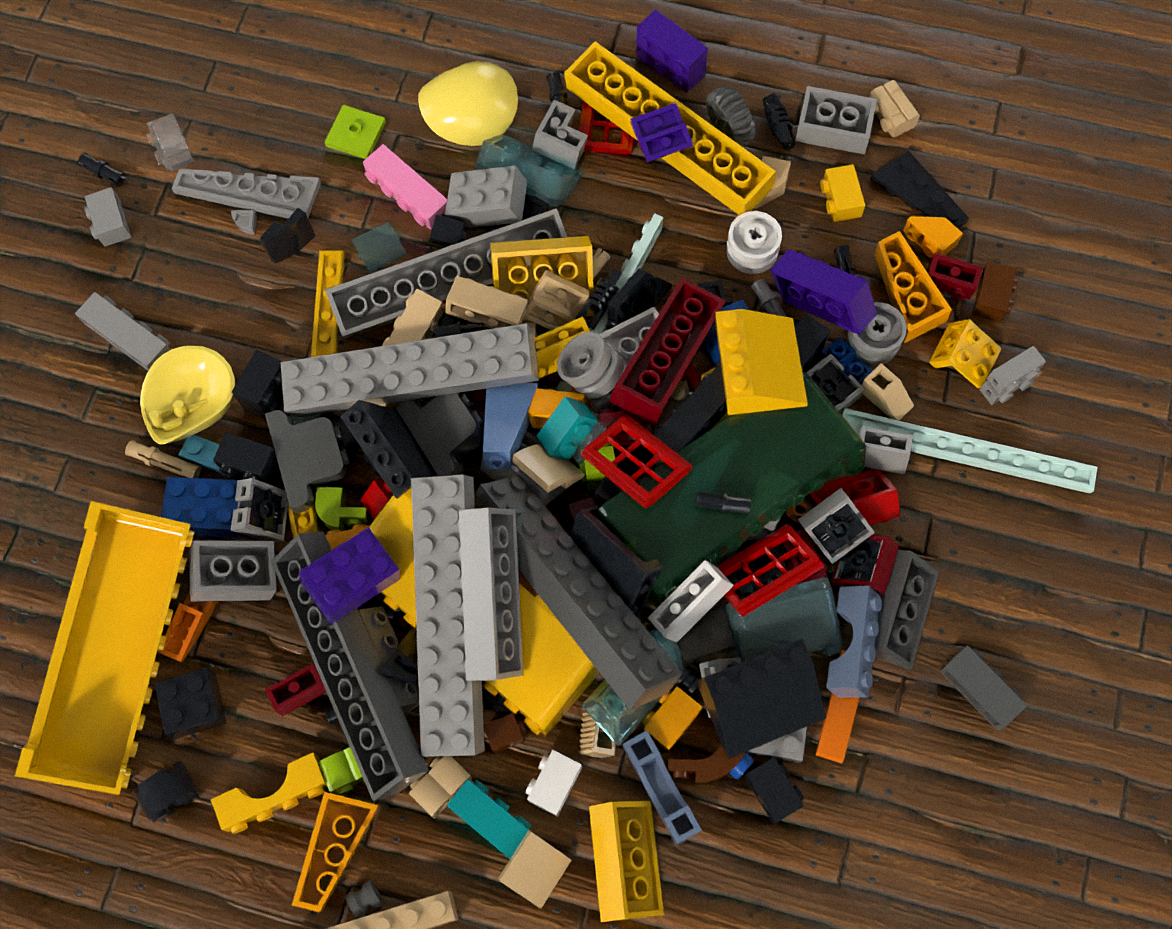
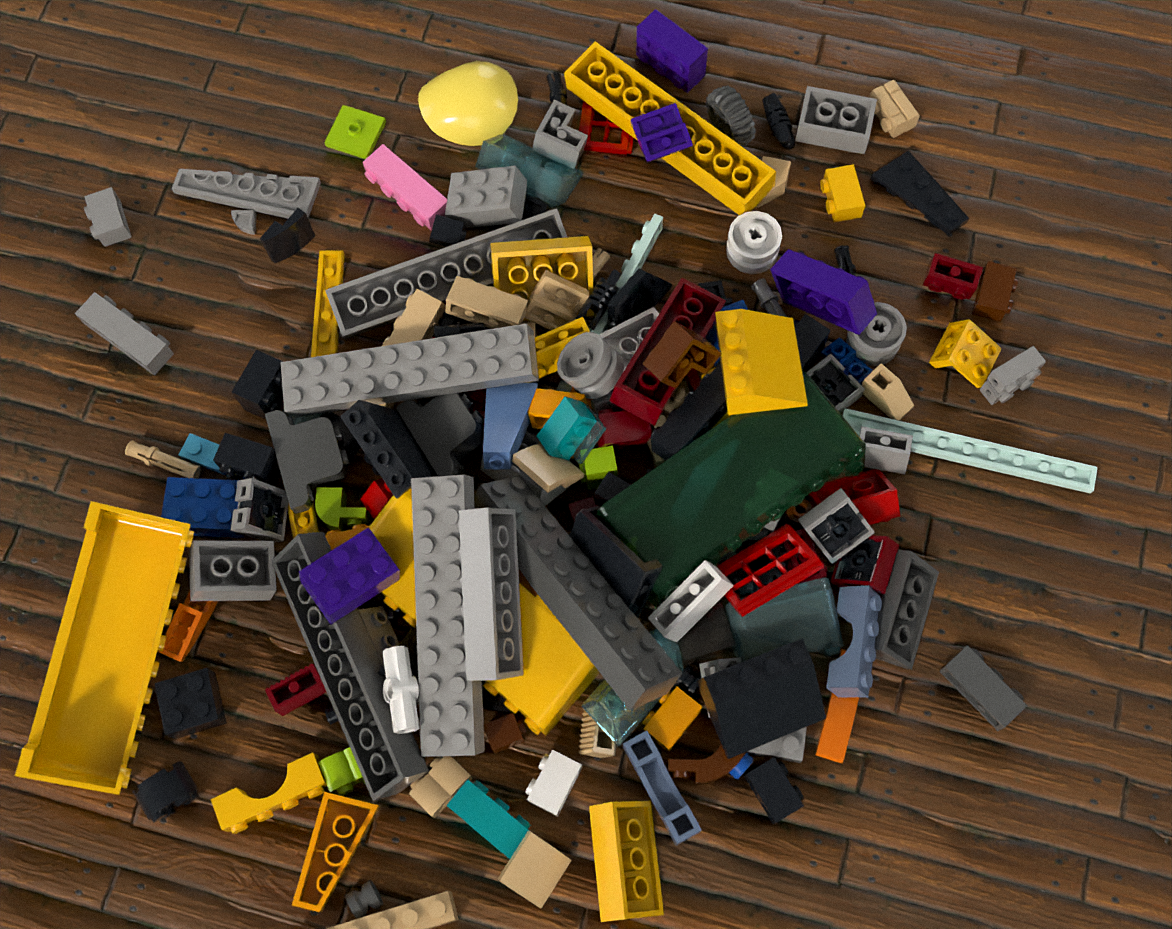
black pin [78,152,126,187] -> none
light yellow piece [140,346,235,444] -> none
clear brick [146,113,194,172] -> none
clear light blue piece [352,222,406,273] -> none
red piece [581,414,692,509] -> none
black axle [695,491,751,515] -> none
light orange wedge [875,231,952,343] -> none
light orange slope [903,216,963,258] -> none
none -> white piece [383,646,419,734]
none -> reddish brown brick [643,321,722,388]

